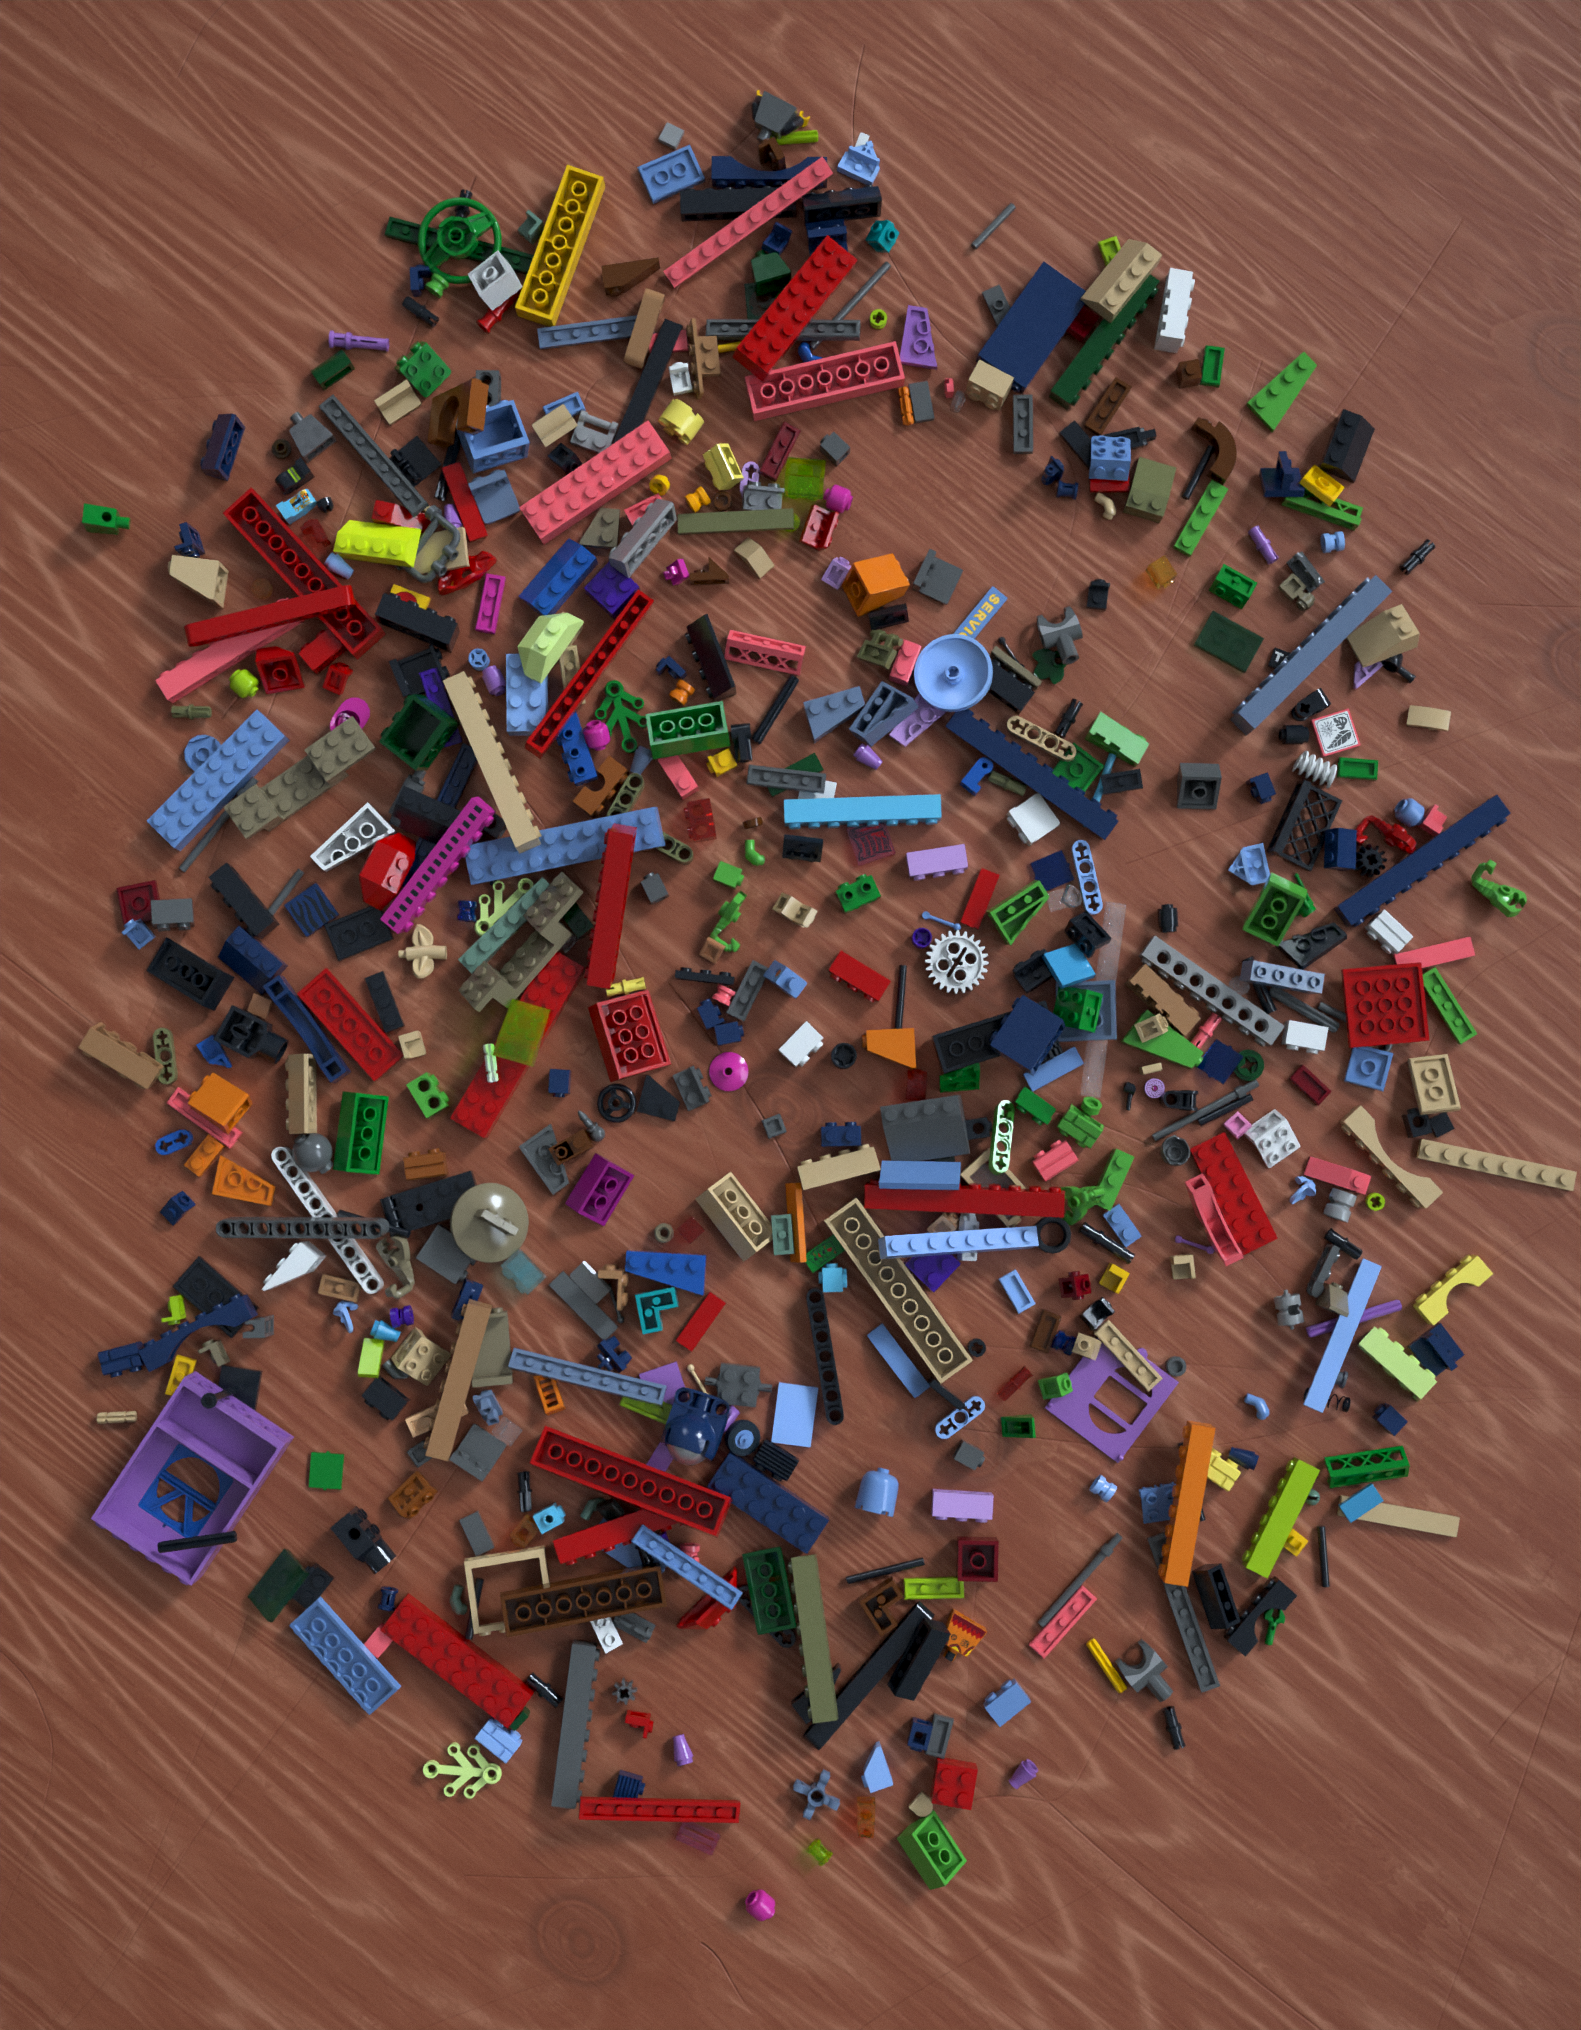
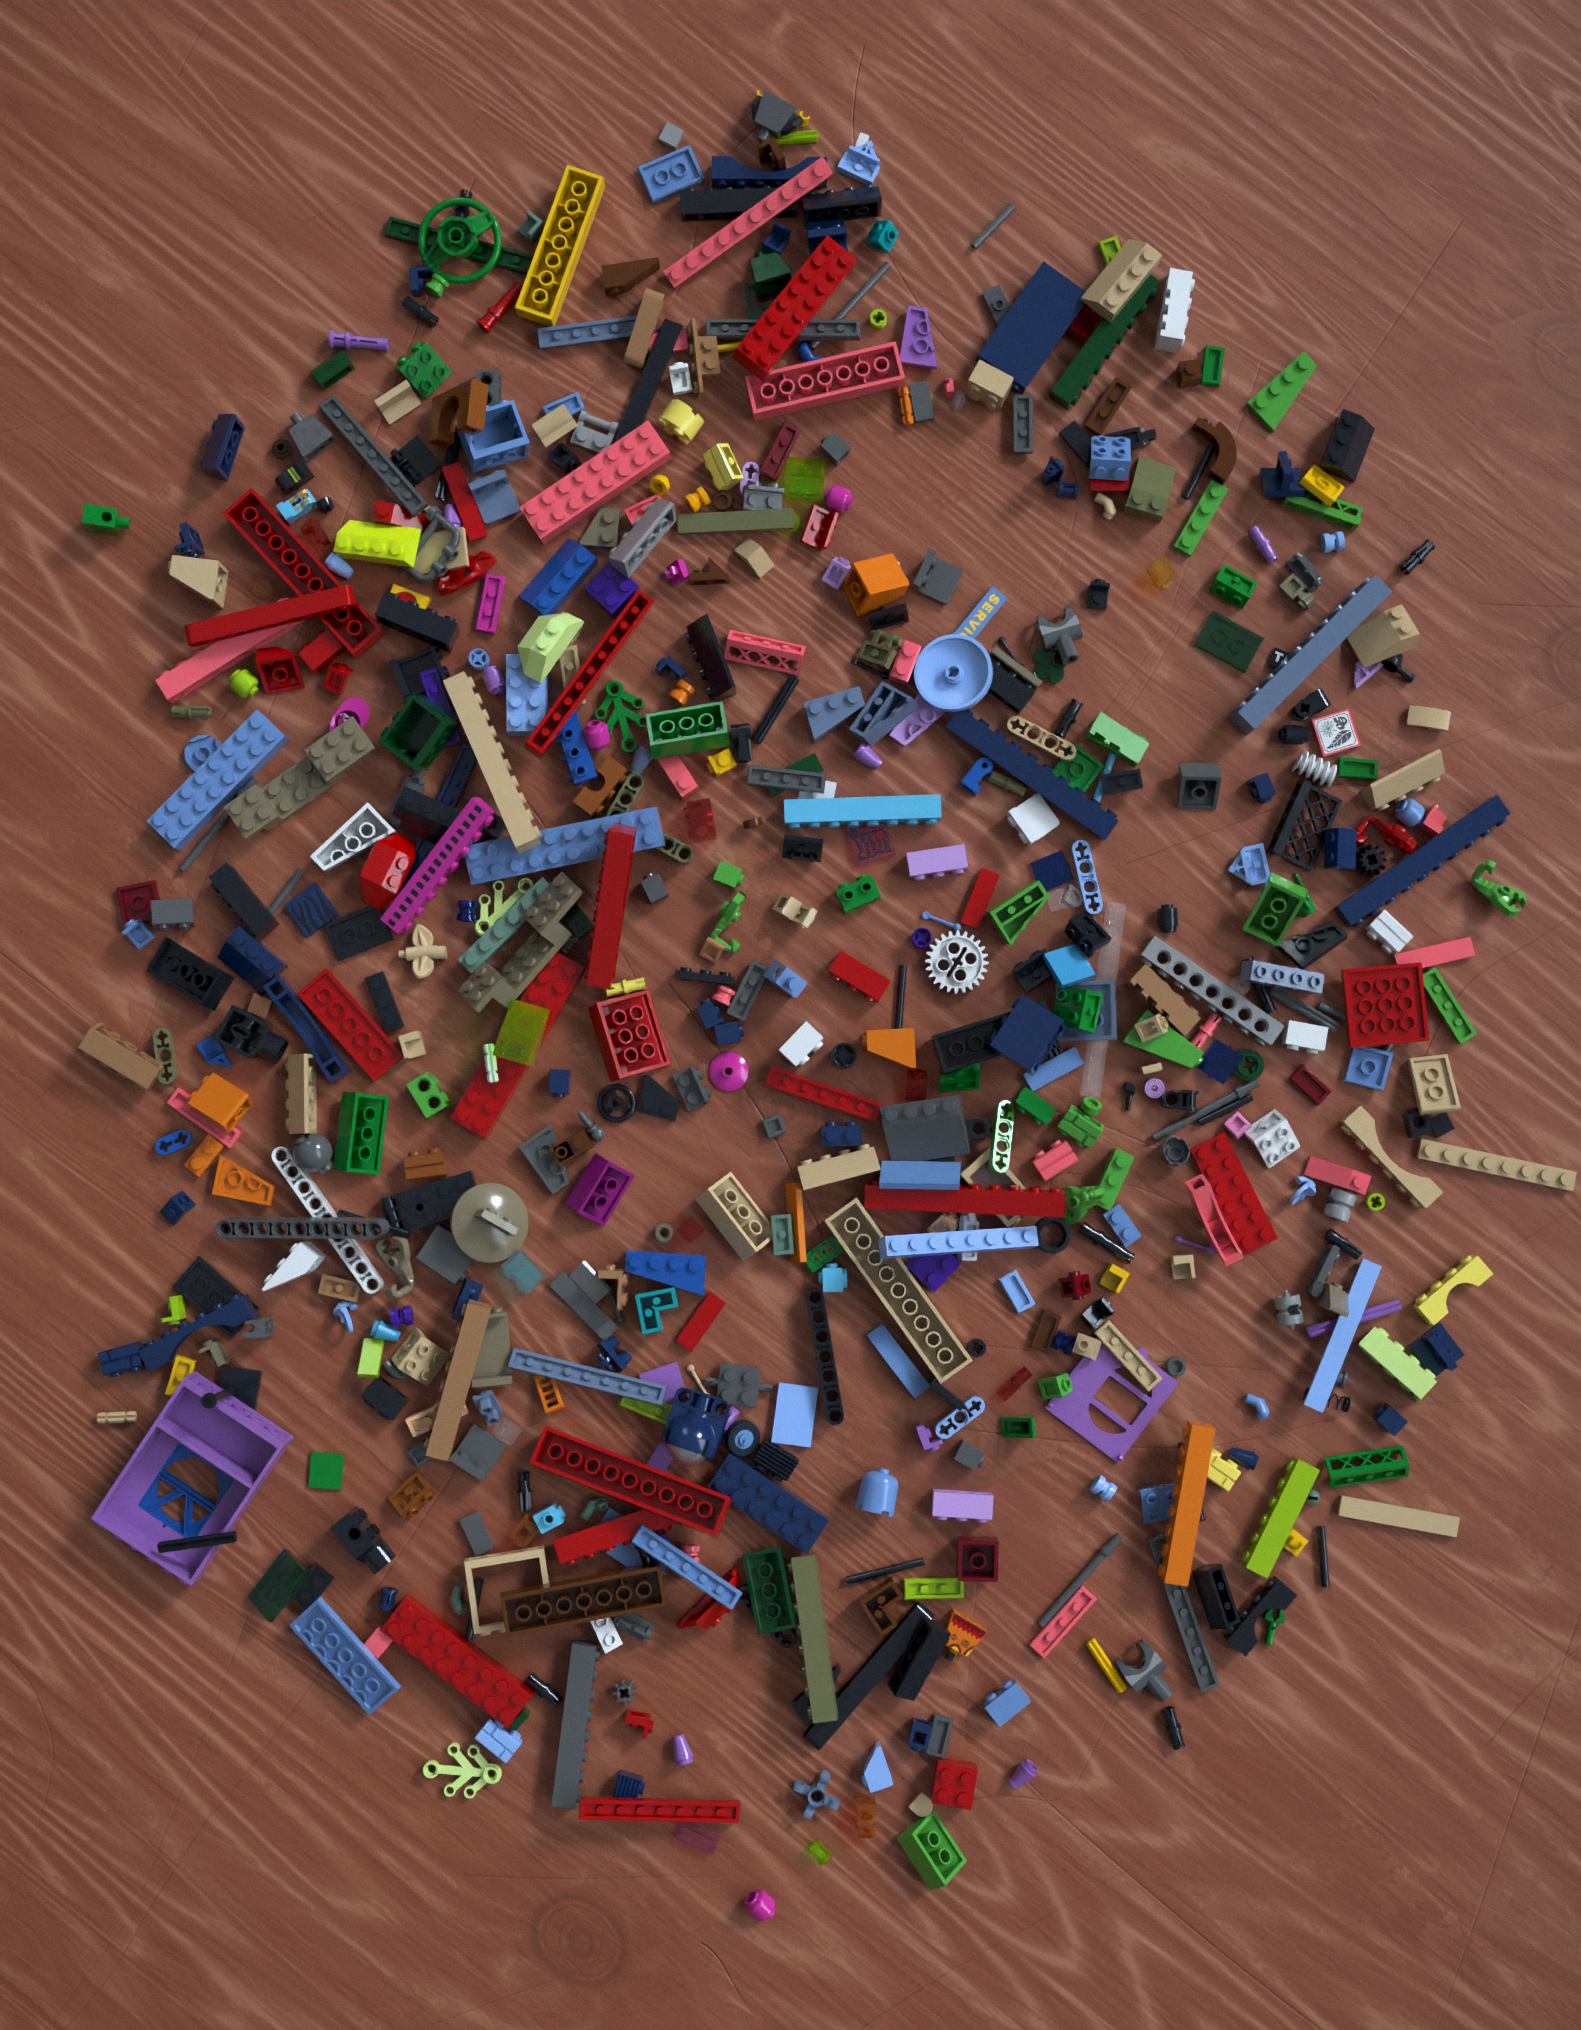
white brick [468,251,523,311] -> none
pearl dark grey tile [596,1498,624,1521] -> none
bright green arm [745,840,765,866] -> none
dark azure tile [1338,1483,1384,1523] -> none
none -> red plate [765,1066,883,1122]
none -> black hinge [850,659,888,679]
none -> medium lavender bracket [915,1423,943,1452]
none -> tan slope [1360,749,1445,812]

